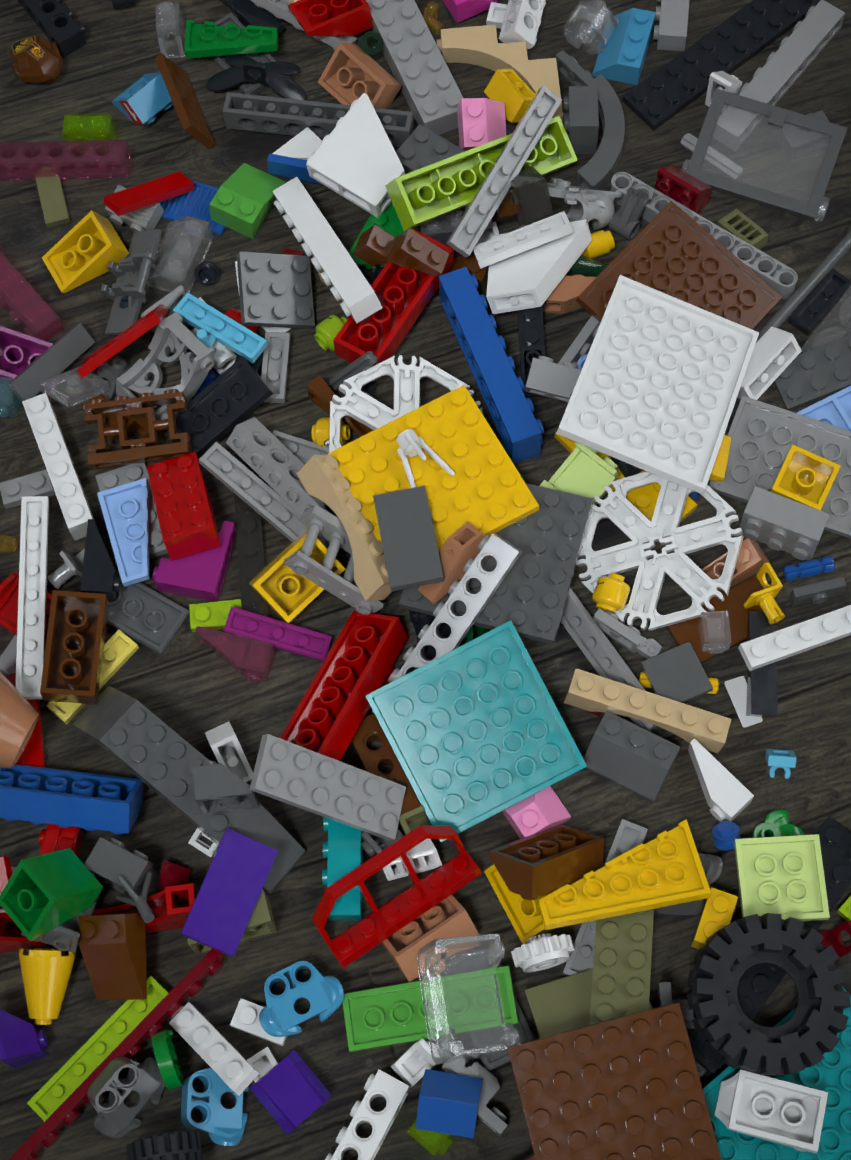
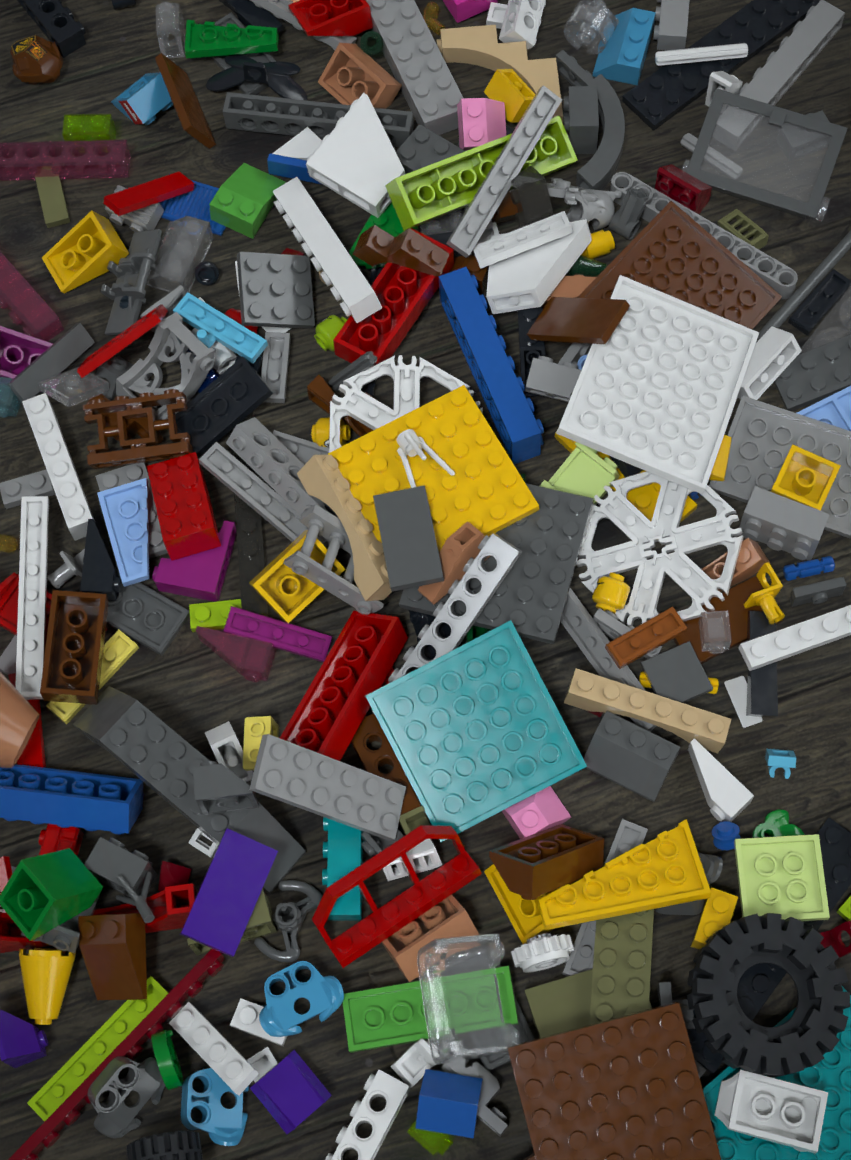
none -> light yellow bracket [243,716,279,771]
none -> dark grey piece [254,880,322,963]
none -> reddish brown tile [527,297,630,344]
none -> dark orange tile [605,607,687,669]
none -> white axle [655,43,748,66]

